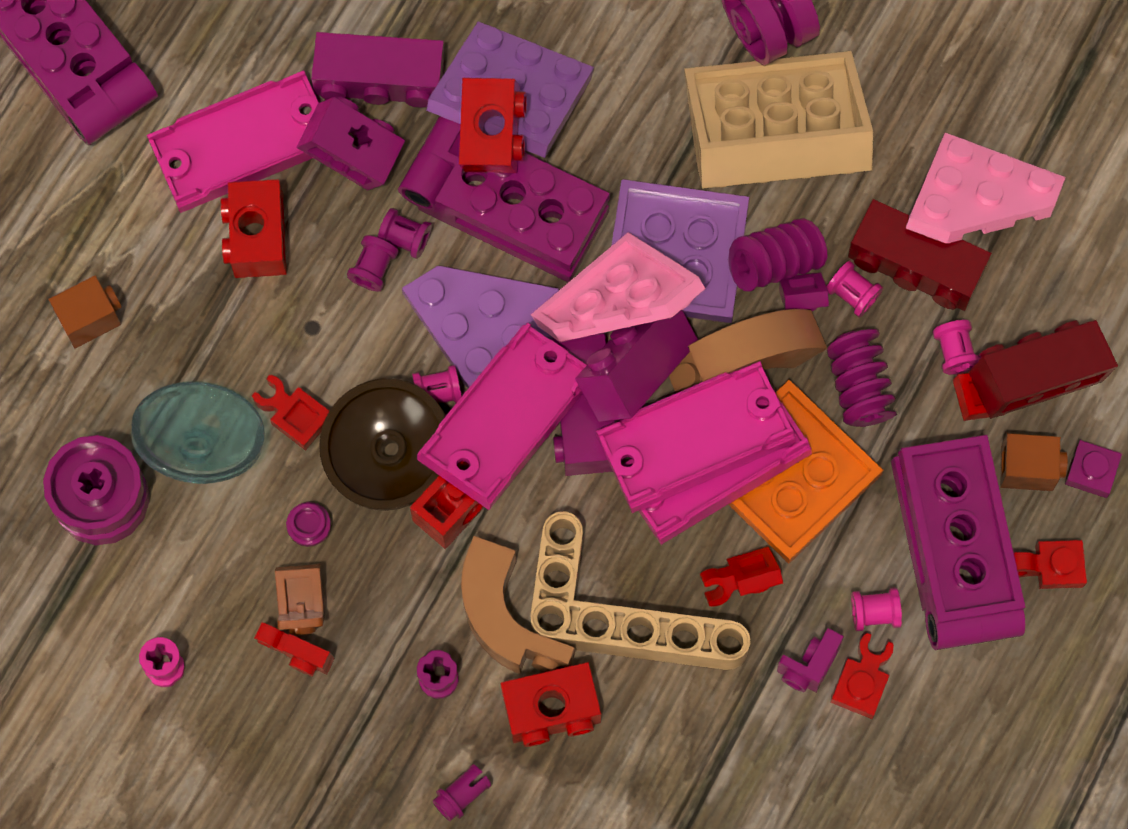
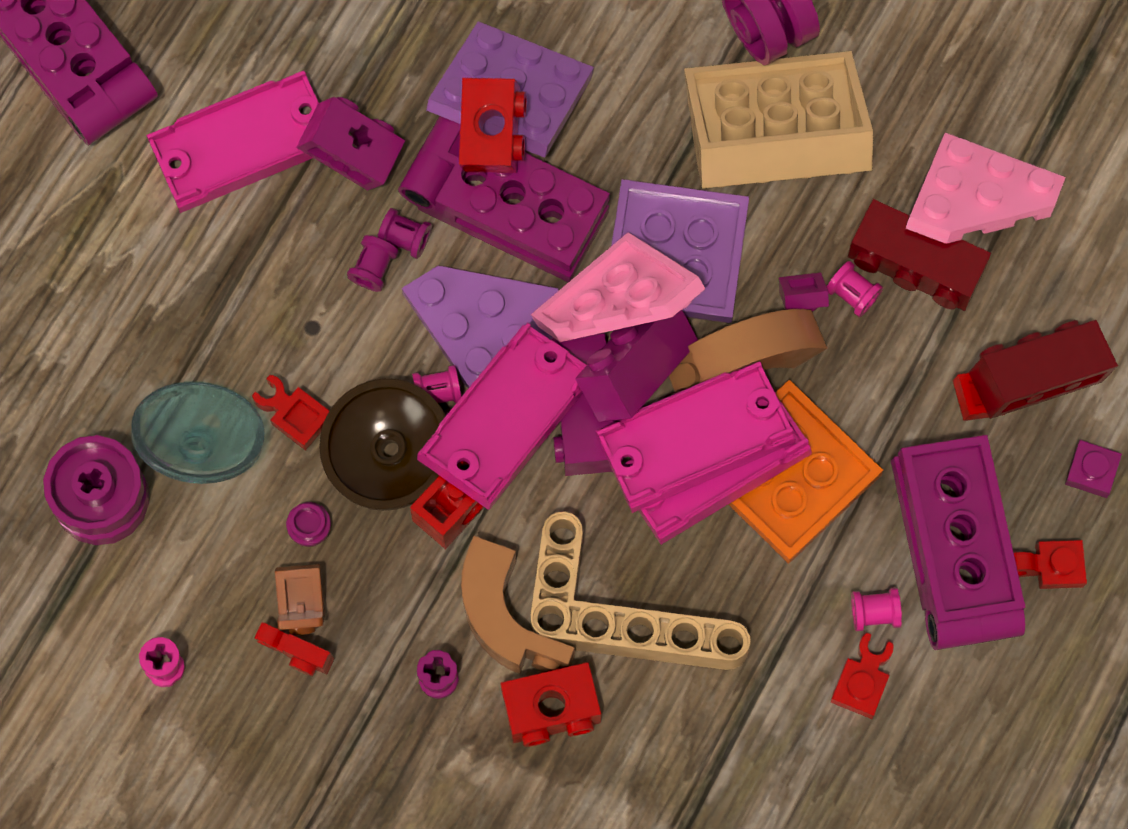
dark orange brick [48,275,122,349] -> none
red brick [221,179,287,278] -> none
magenta brick [311,32,445,108] -> none
magenta pin [432,764,492,821] -> none
red plate [700,546,783,607] -> none
magenta piece [728,218,828,291] -> none
magenta bracket [777,628,844,693] -> none
magenta piece [827,329,897,427] -> none
dark pink bush [932,320,980,375] -> none
dark orange brick [1000,433,1068,491] -> none

